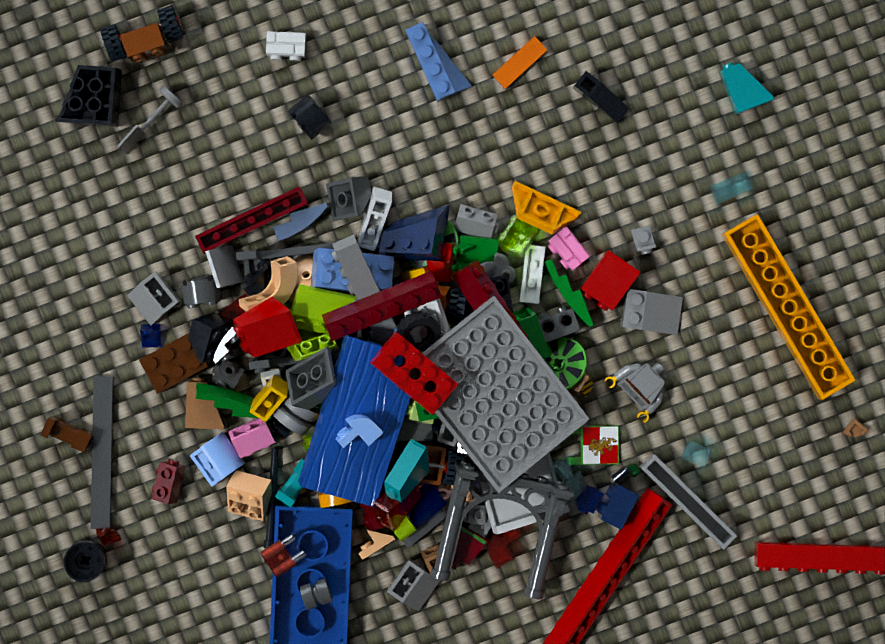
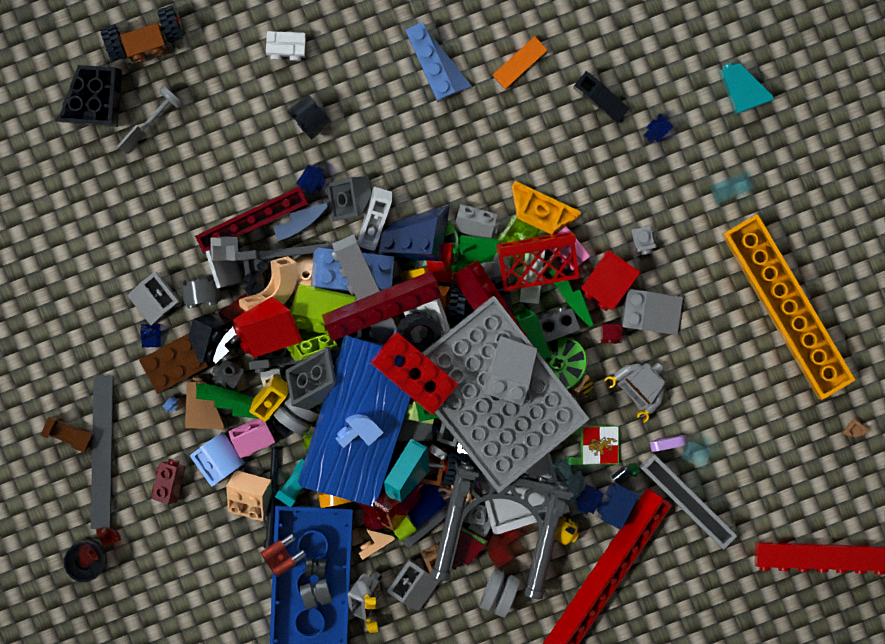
none -> clear red tile [79,542,98,567]
none -> medium blue plate [162,395,180,412]
none -> light grey panel [210,237,238,261]
none -> clear blue brick [296,164,326,195]
none -> pearl dark grey wheel [305,557,327,578]
none -> light grey torso [348,571,382,633]
none -> white tile [429,444,448,460]
none -> light grey wheel [479,568,520,618]
none -> light grey slope [481,336,537,406]
none -> red fence [496,231,579,292]
none -> yellow head [555,516,579,545]
none -> dark red brick [600,324,622,344]
none -> clear blue brick [643,113,674,144]
none -> lavender beam [650,435,687,452]

